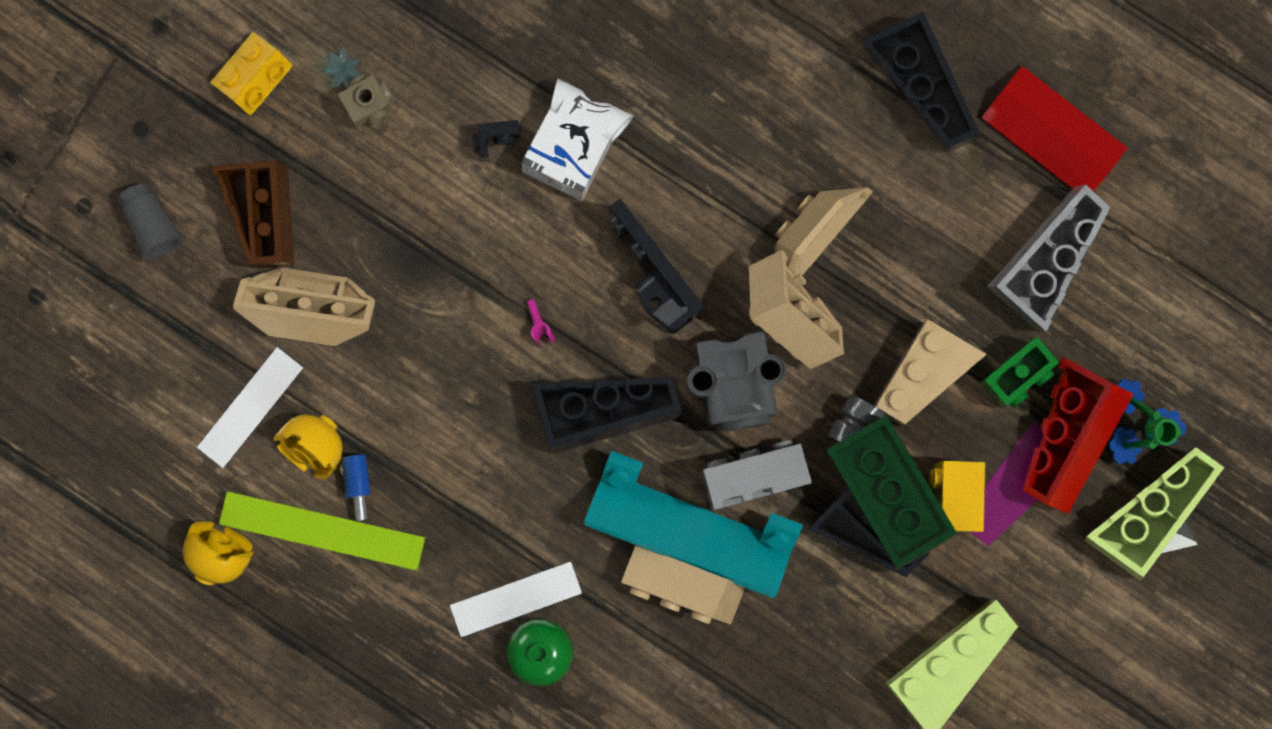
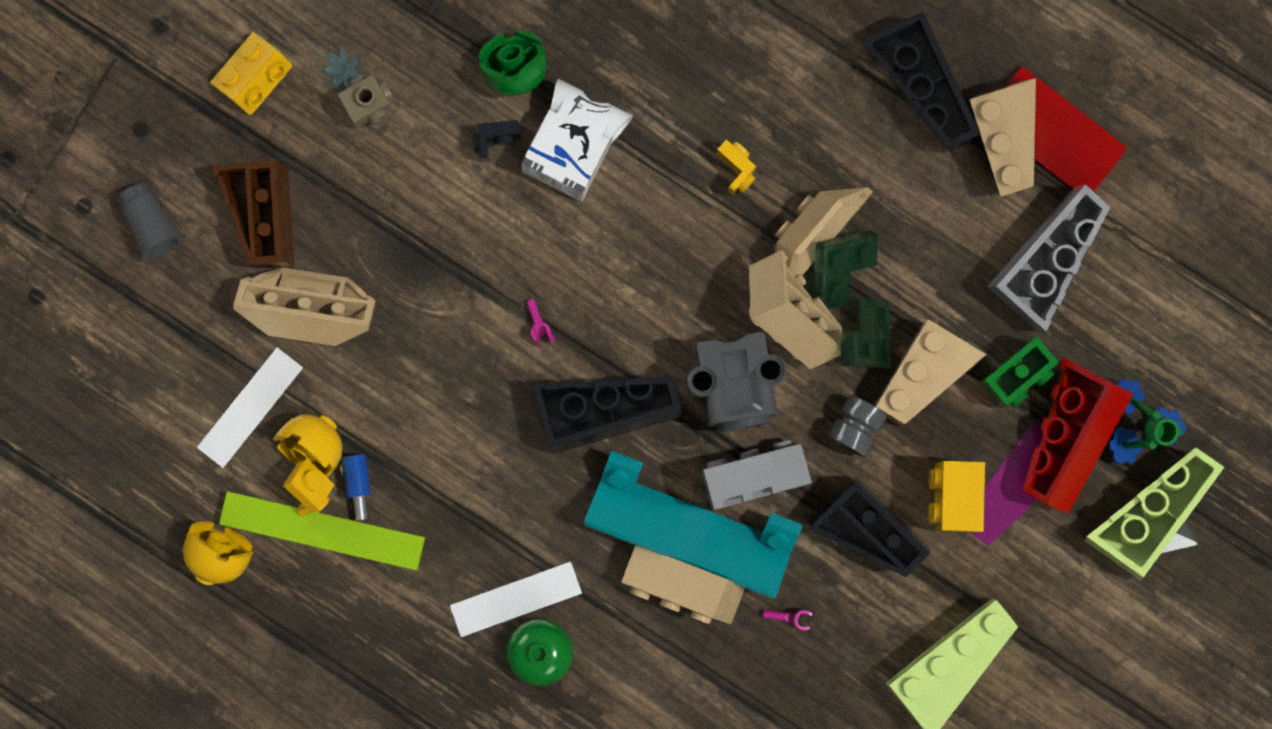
black plate [608,199,704,334] -> none
dark green plate [827,415,958,570] -> none
none -> yellow bracket [283,458,335,516]
none -> green cylinder [478,30,547,96]
none -> yellow bracket [716,139,756,195]
none -> dark pink hand [763,609,812,630]
none -> clear green plate [814,230,878,309]
none -> clear green plate [841,299,891,369]
none -> tan wedge [970,77,1036,197]

